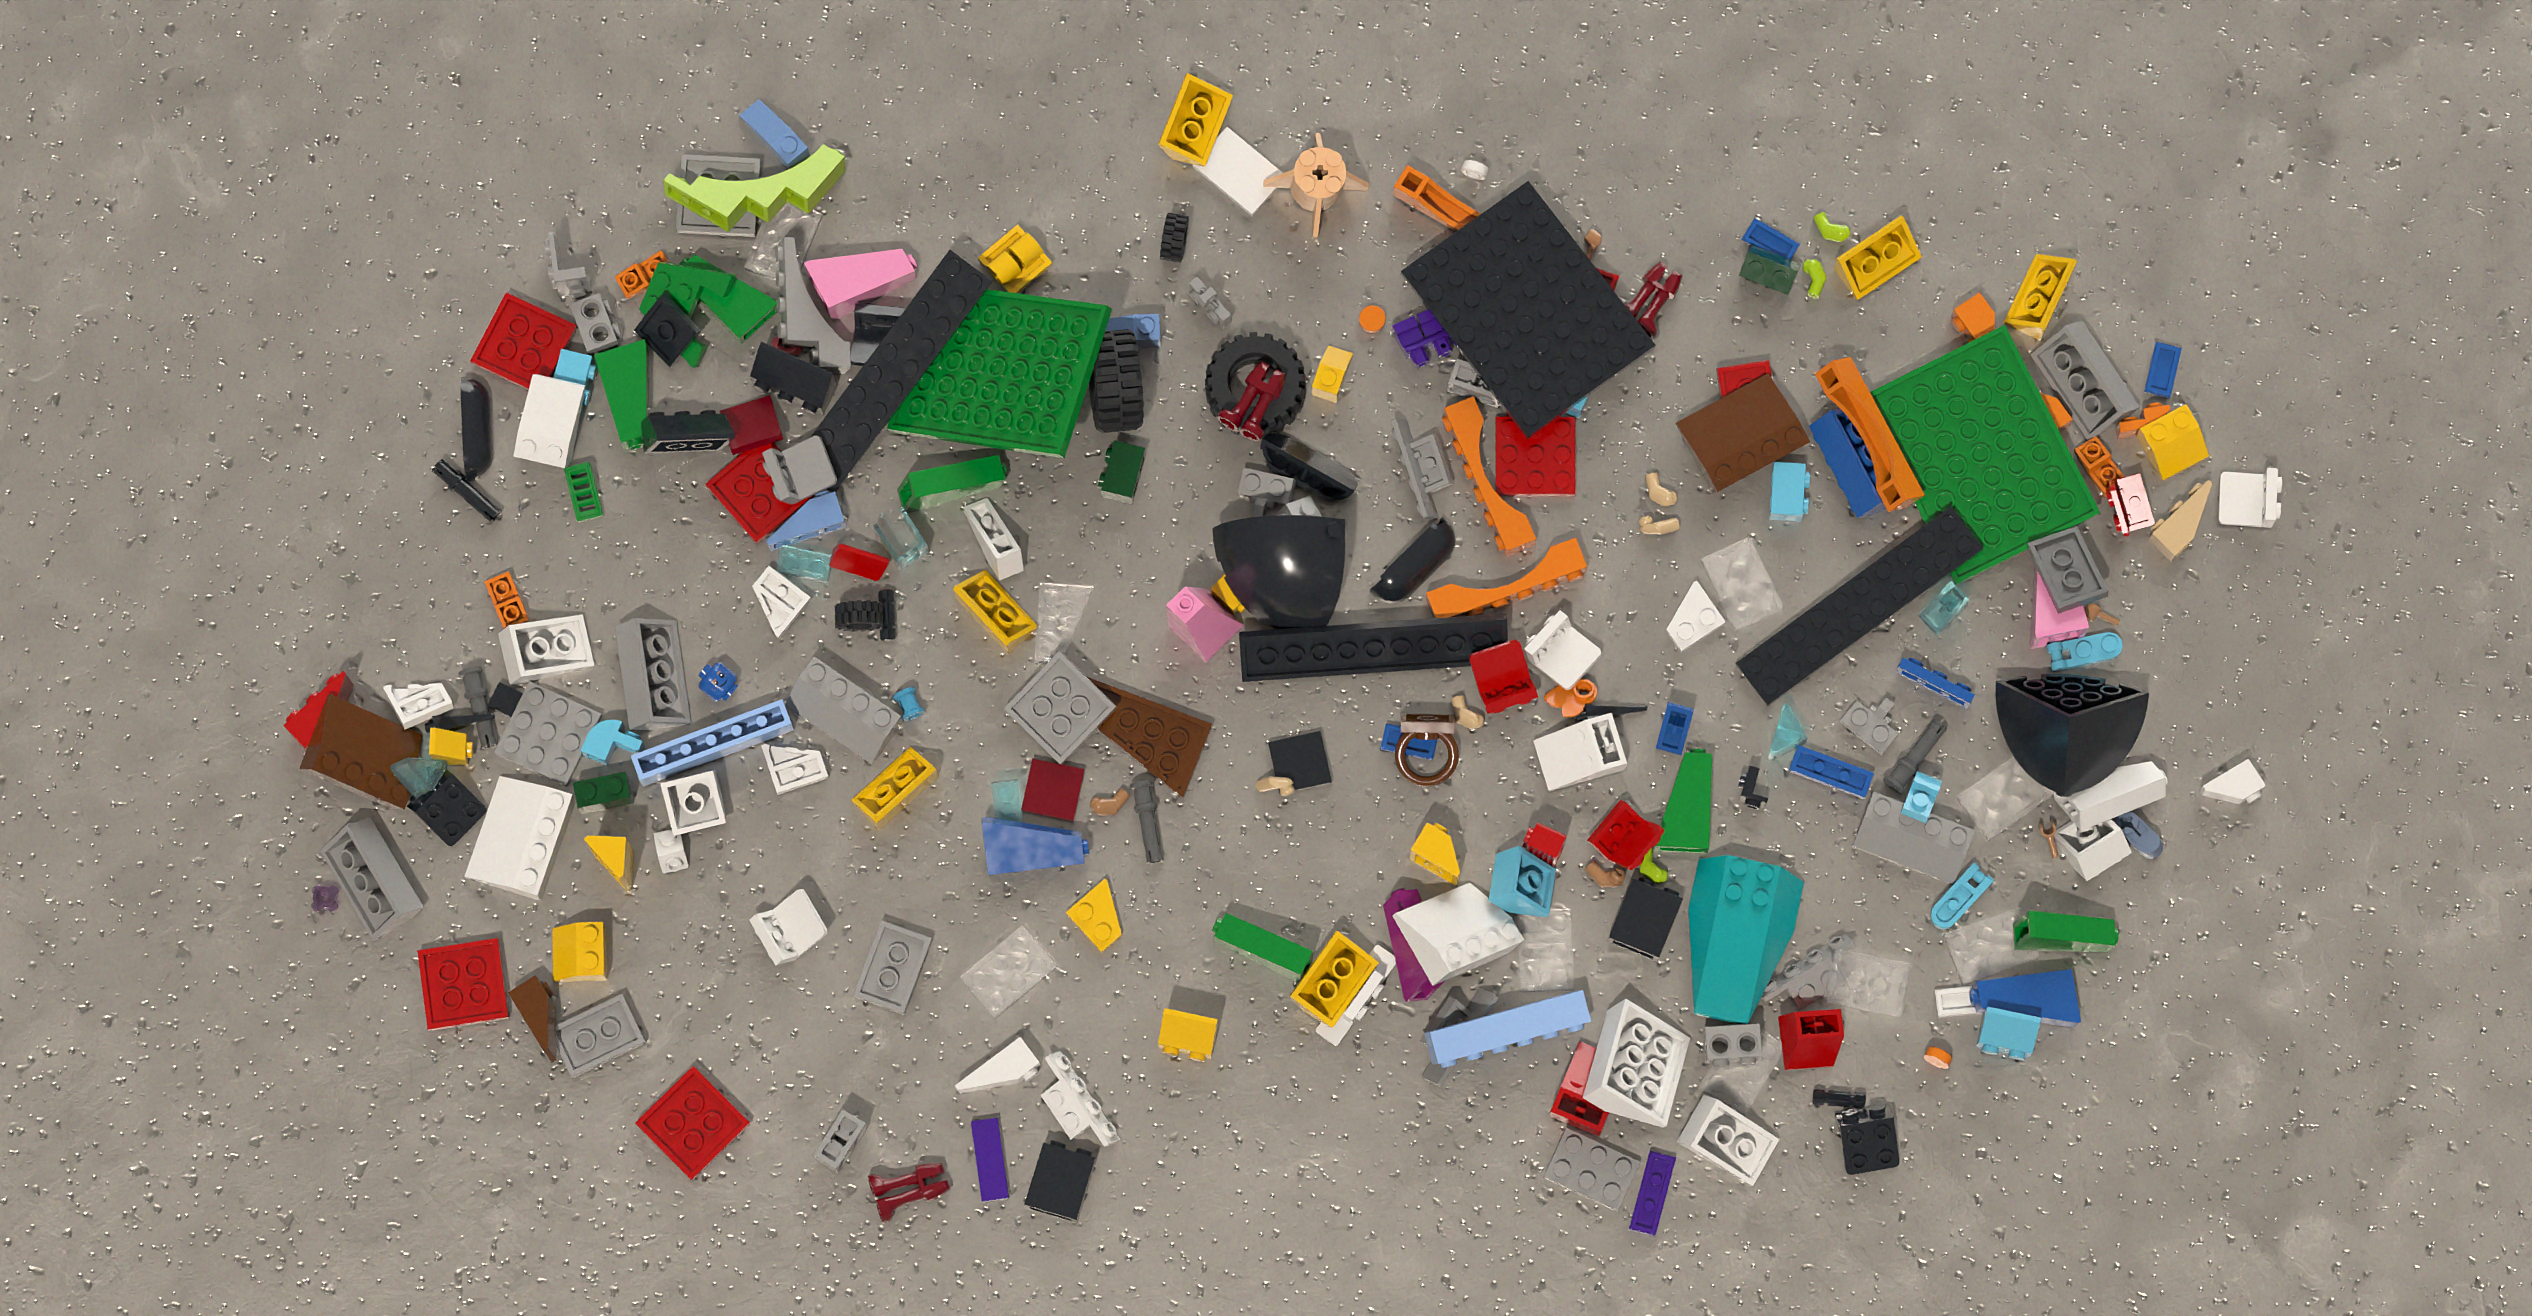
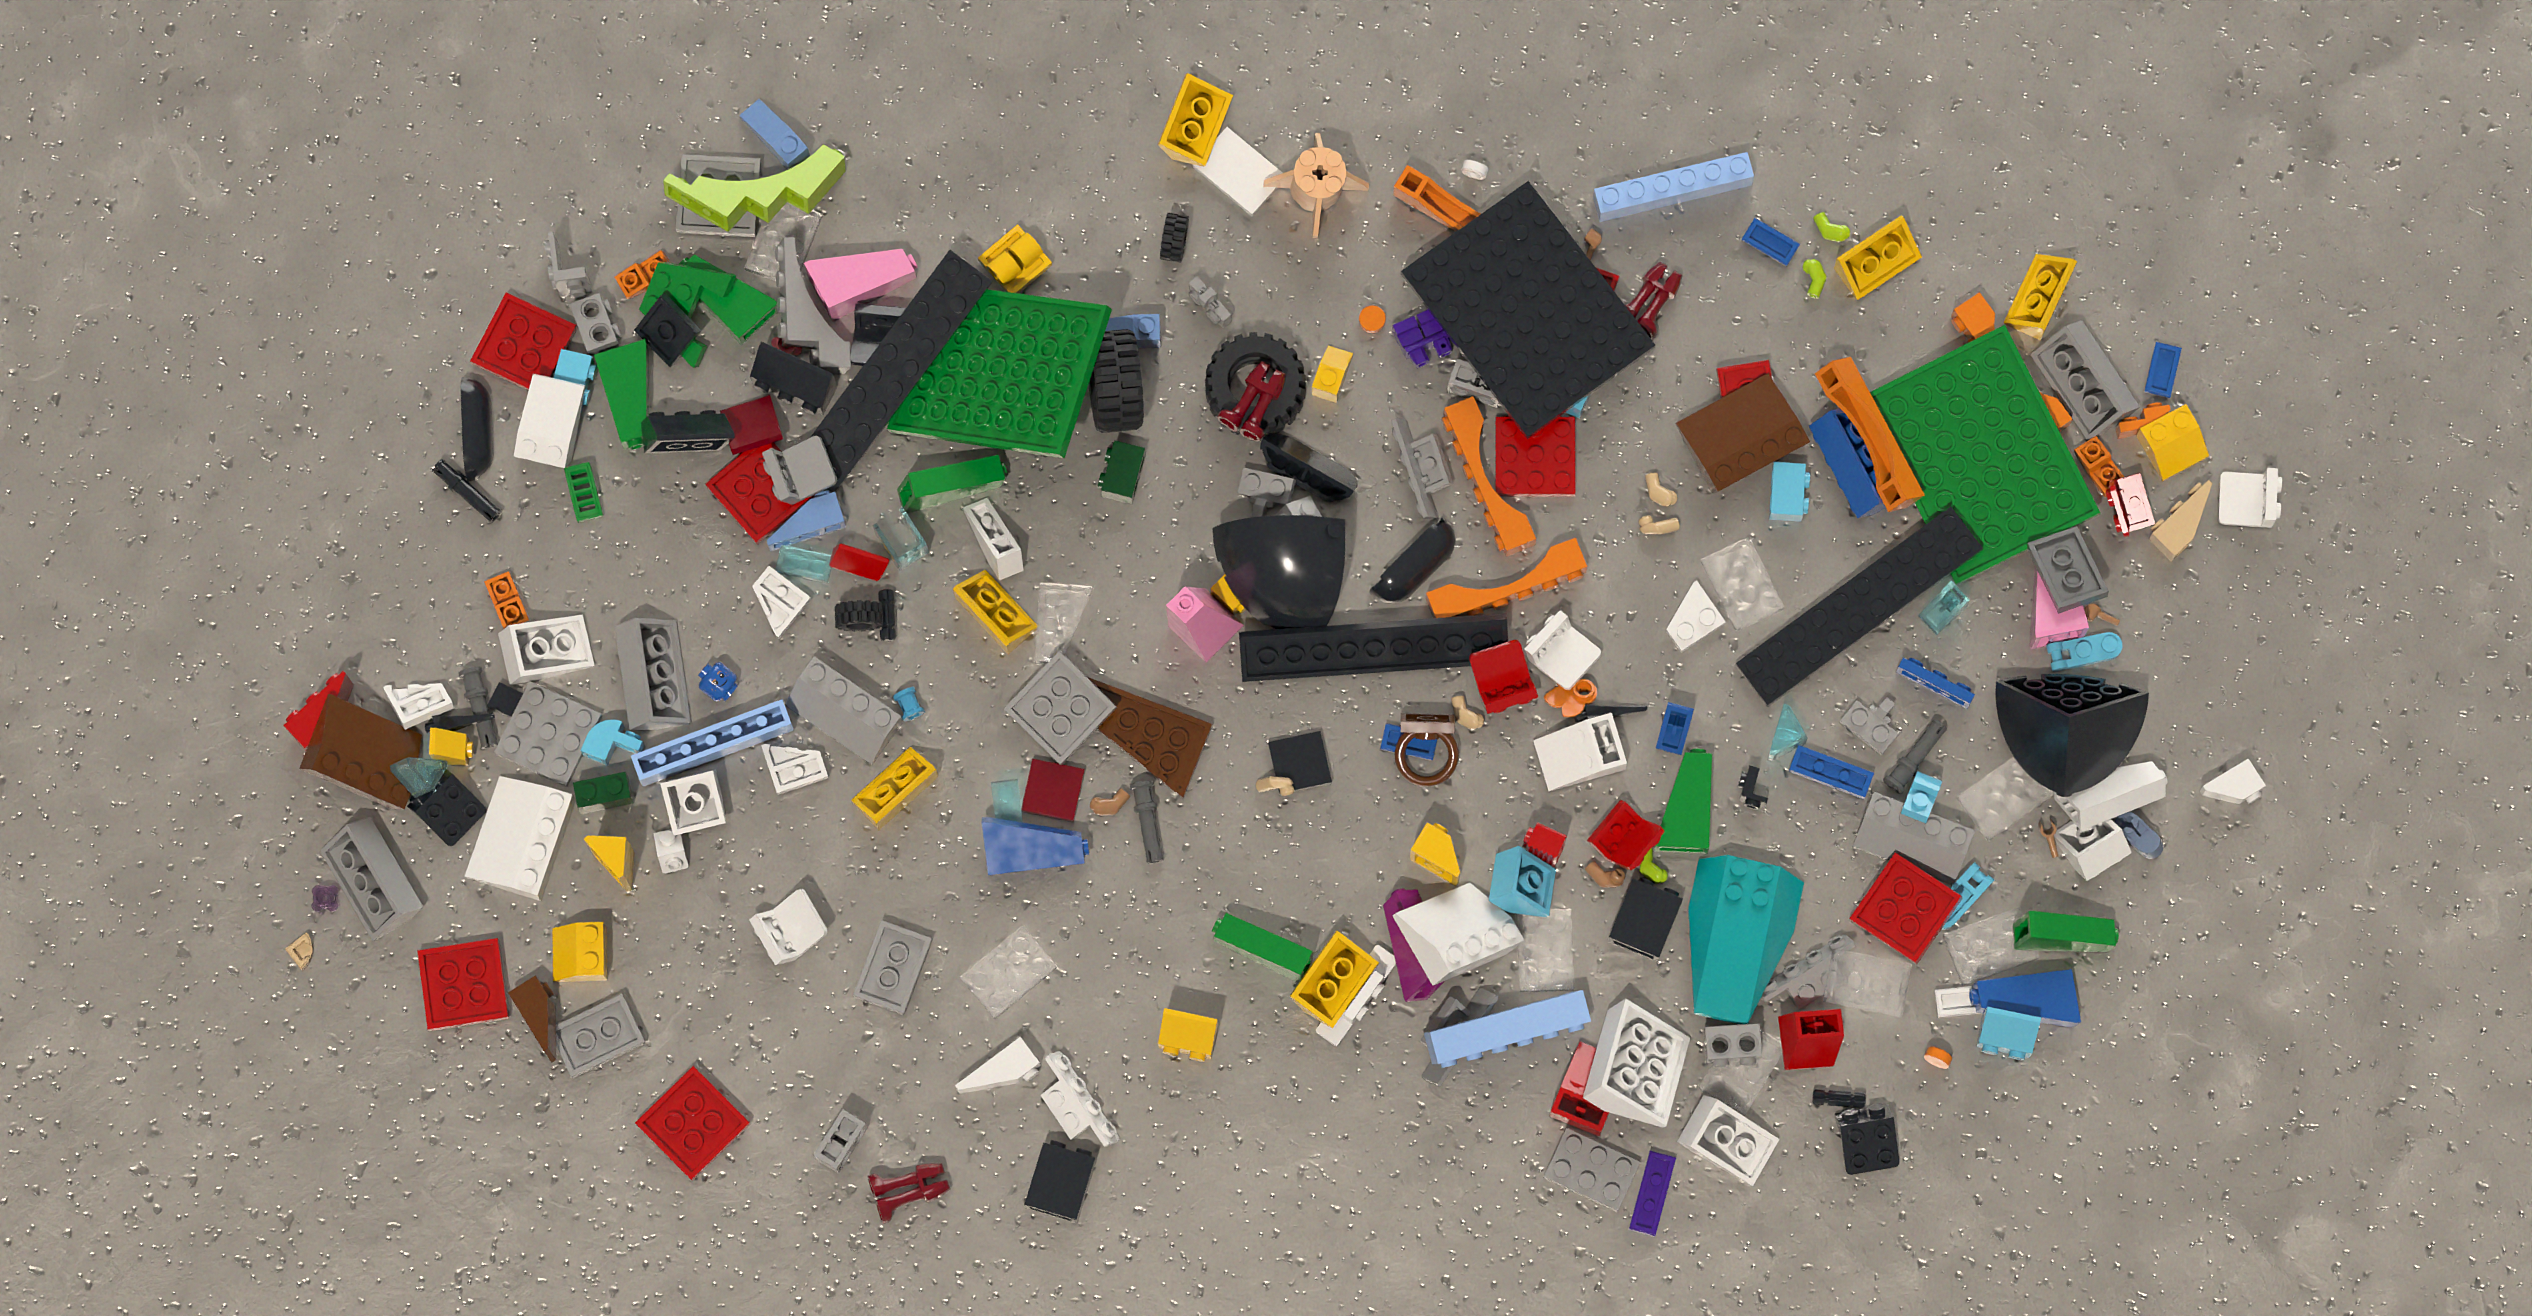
dark purple tile [971,1117,1009,1203] -> none
yellow wing [1066,879,1122,954] -> none
dark green brick [1739,245,1801,295] -> none
none -> tan tile [285,932,313,971]
none -> light blue brick [1593,152,1754,222]
none -> red plate [1849,853,1963,964]

